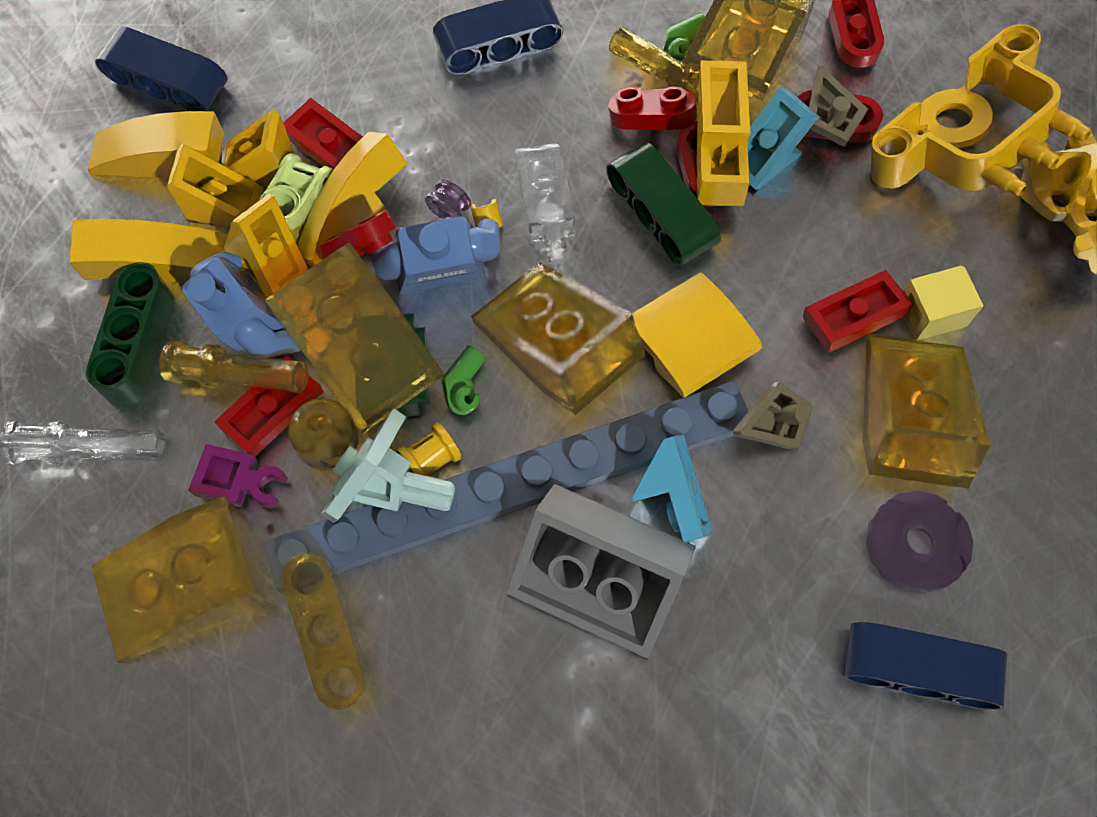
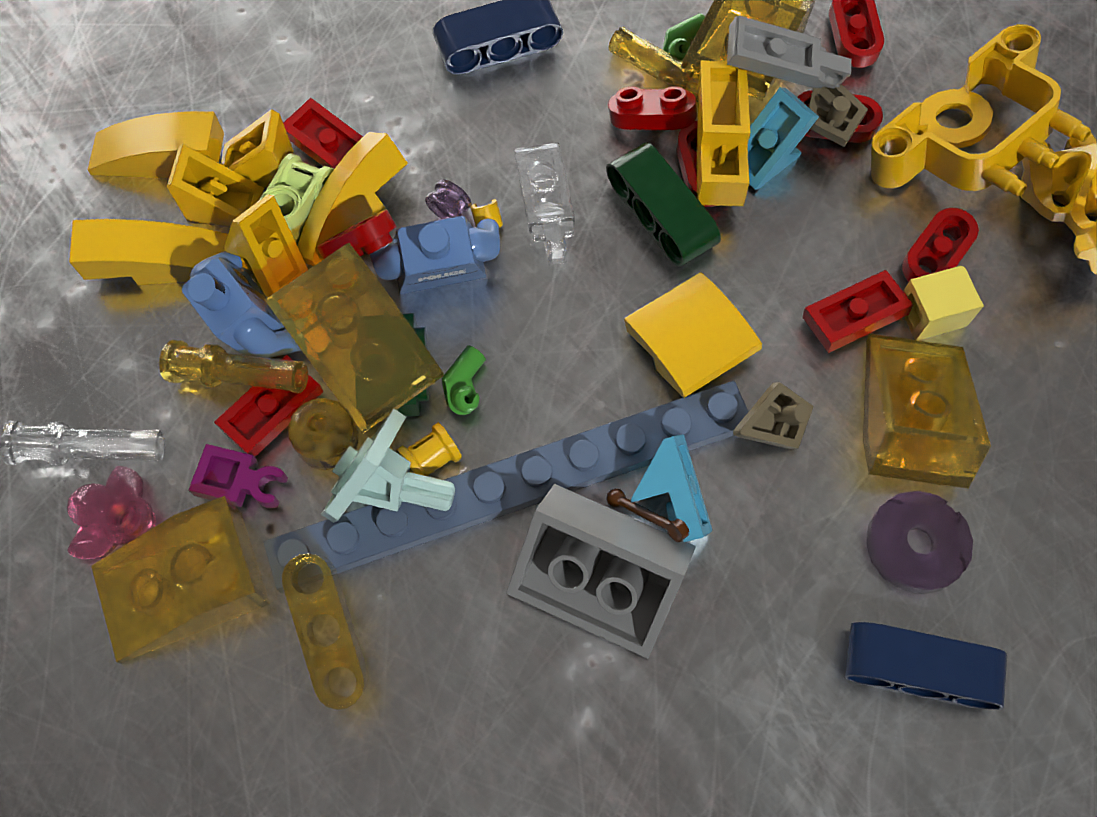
dark green beam [86,263,174,408] -> none
dark blue beam [95,26,228,111] -> none
clear yellow slope [471,262,646,415] -> none
none -> clear pink plate [67,466,156,561]
none -> reddish brown hinge [606,488,689,542]
none -> light grey hinge [727,15,851,88]
none -> red plate [902,207,979,282]

